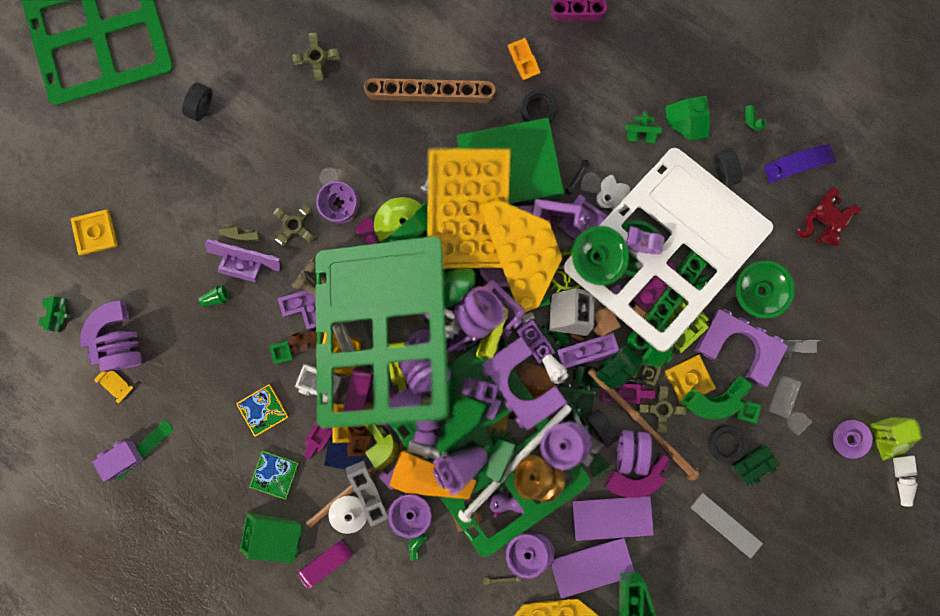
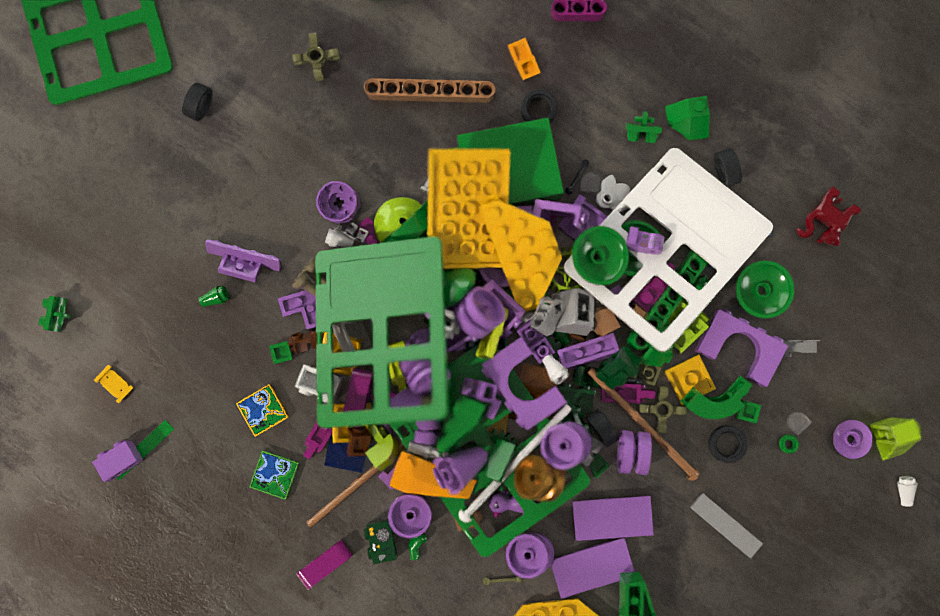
yellow tile [70,209,118,256] -> none
medium lavender arch [80,301,129,365] -> none
medium lavender wheel [95,331,142,372] -> none
olive slope [218,225,262,242] -> none
green slope [240,512,302,564] -> none
olive pin [273,205,315,246] -> none
clear tile [319,168,339,186] -> none
white dish [329,496,367,534] -> none
light grey arch [346,460,388,526] -> none
magenta arch [604,453,669,498] -> none
dark green brick [731,444,780,487] -> none
green arm [745,105,766,131] -> none
dark purple arch [764,144,836,184] -> none
clear tile [769,376,801,418] -> none
white tile [893,455,917,477] -> none
none -> white cone [325,228,354,248]
none -> light grey piece [333,222,369,244]
none -> dark green brick [364,519,398,564]
none -> light grey piece [530,296,565,336]
none -> green plate [779,434,799,454]

